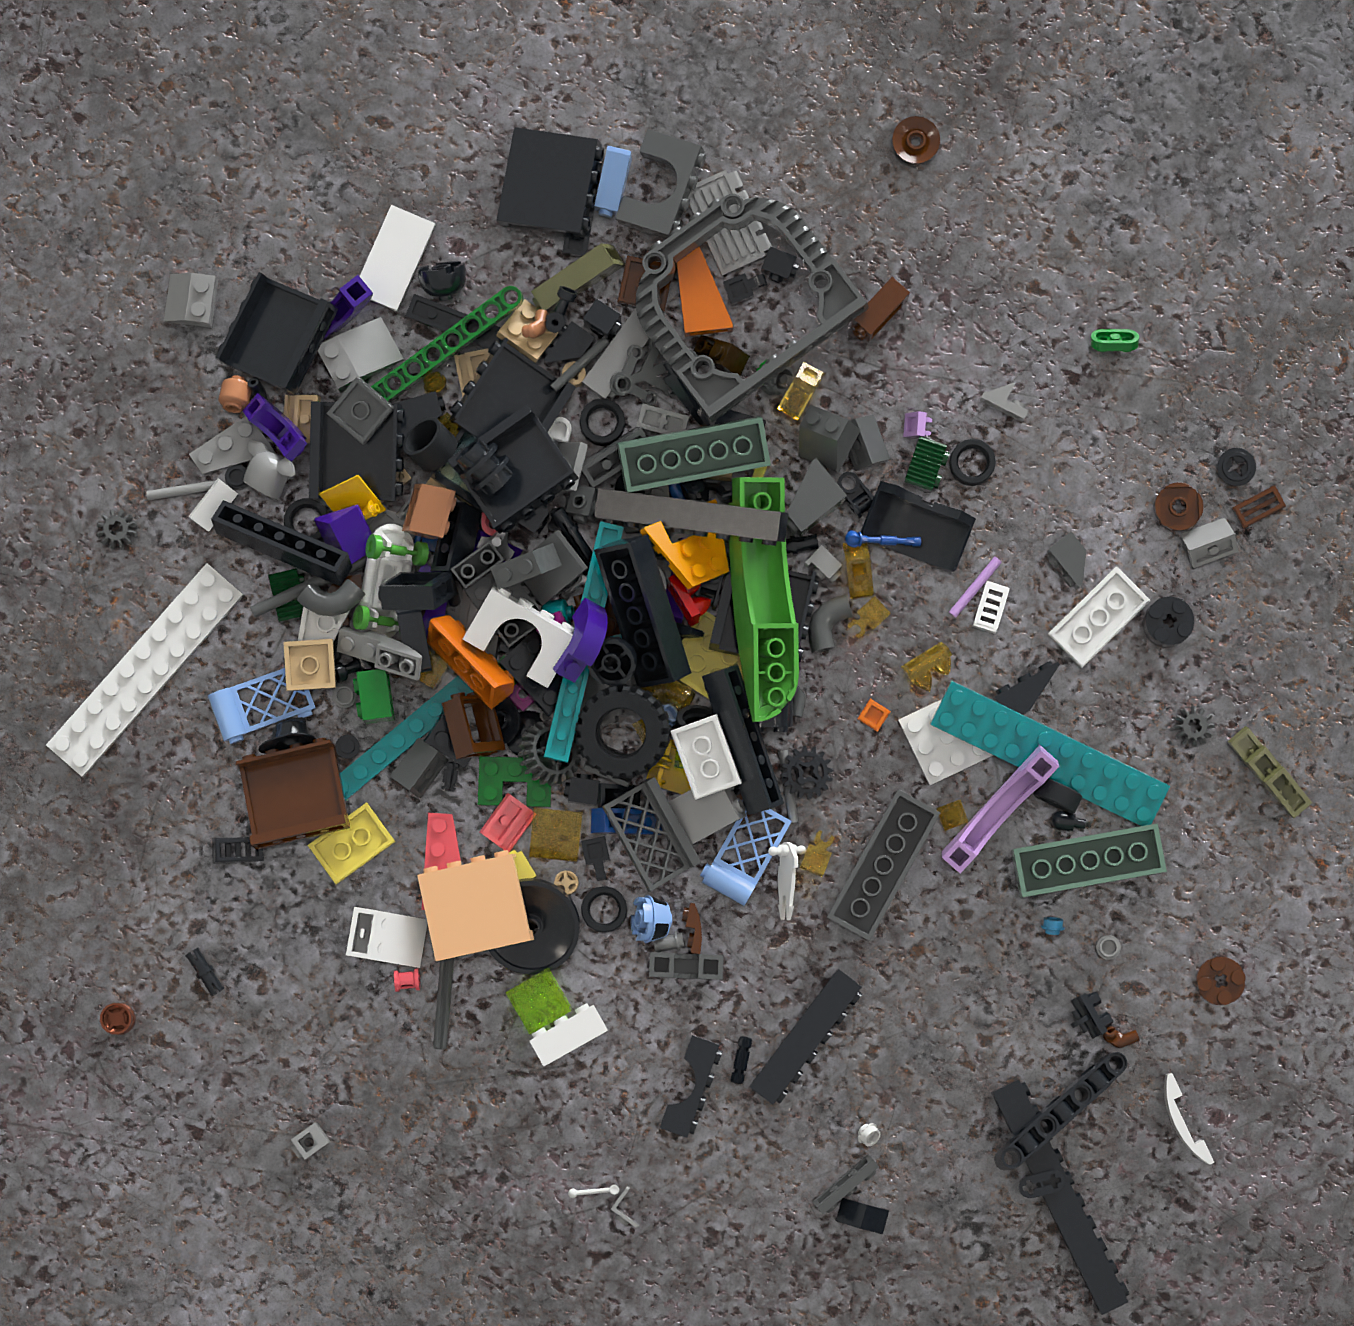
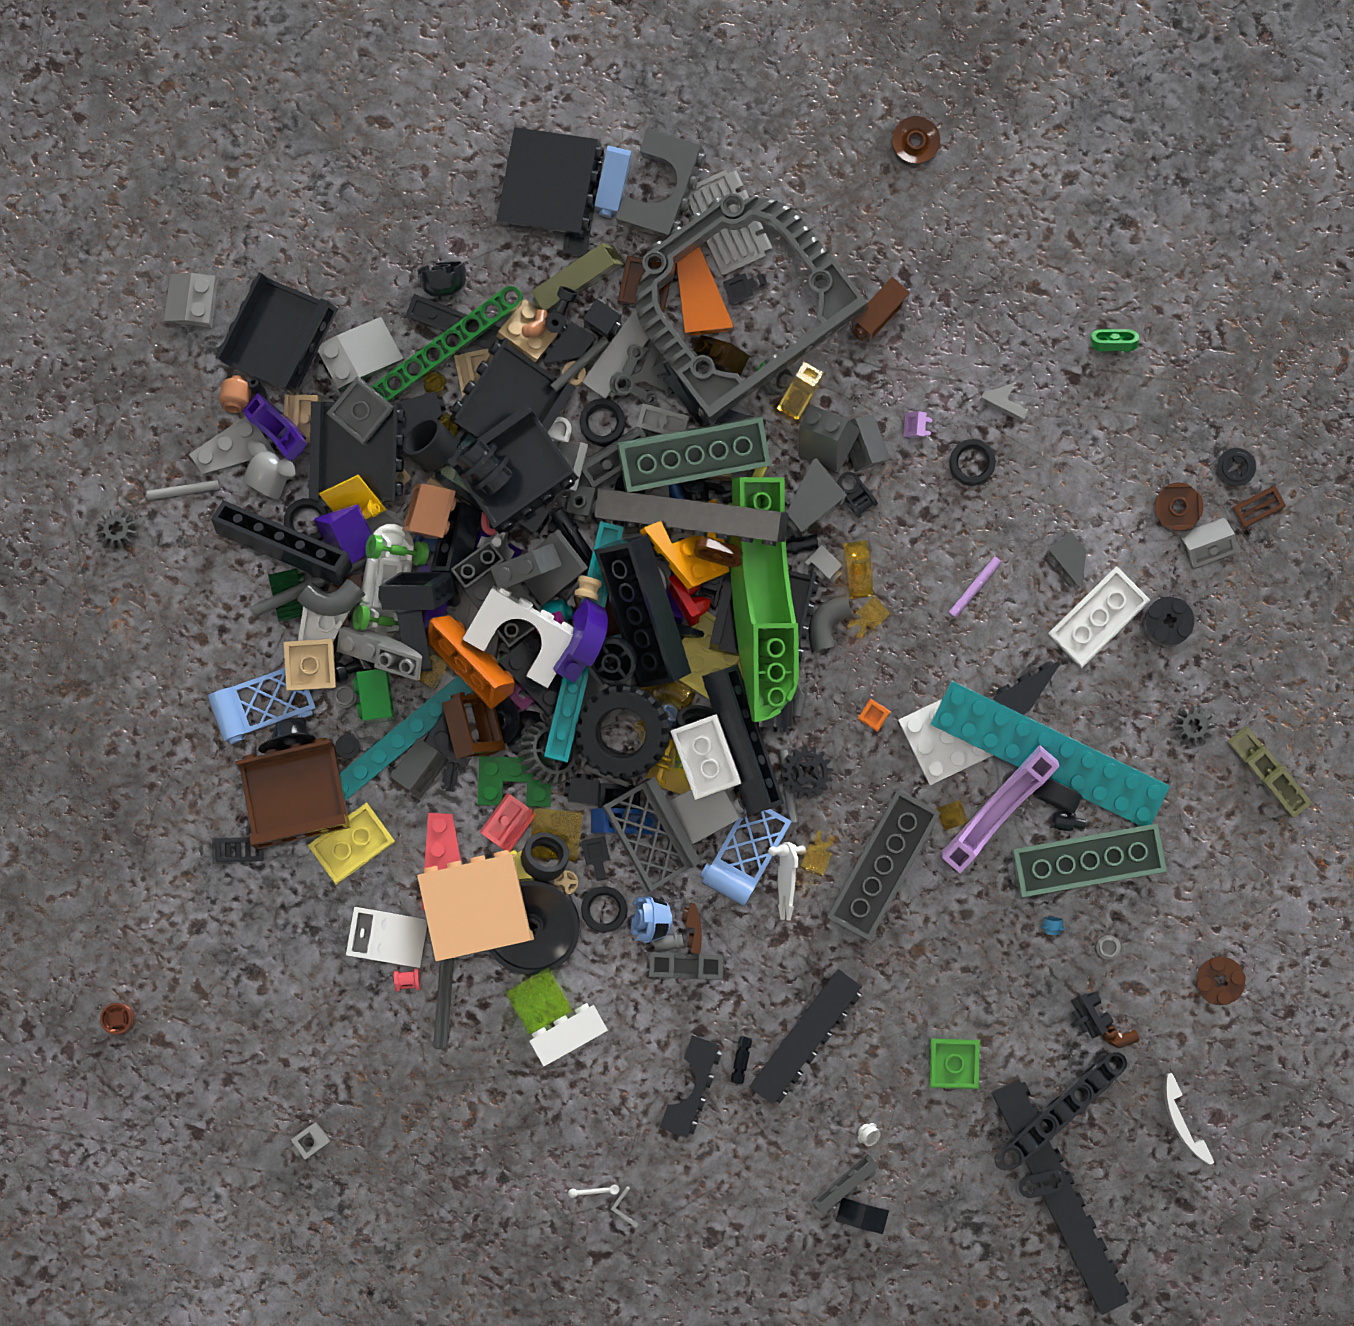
white plate [46,563,244,777] -> none
black pin [185,948,224,997] -> none
white tile [189,478,238,532] -> none
black plate [225,465,247,489] -> none
dark purple arch [322,275,373,342] -> none
white tile [360,205,436,312] -> none
black brick [761,246,799,284] -> none
blue piece [845,531,921,548] -> none
black panel [861,481,976,572] -> none
clear yellow tile [901,642,952,691] -> none
dark green brick [903,436,950,493] -> none
white slope [972,581,1010,634] -> none
none -> black tyre [520,832,569,881]
none -> tan wheel [574,576,602,602]
none -> reddish brown plate [694,537,743,567]
none -> bright green tile [929,1039,980,1089]

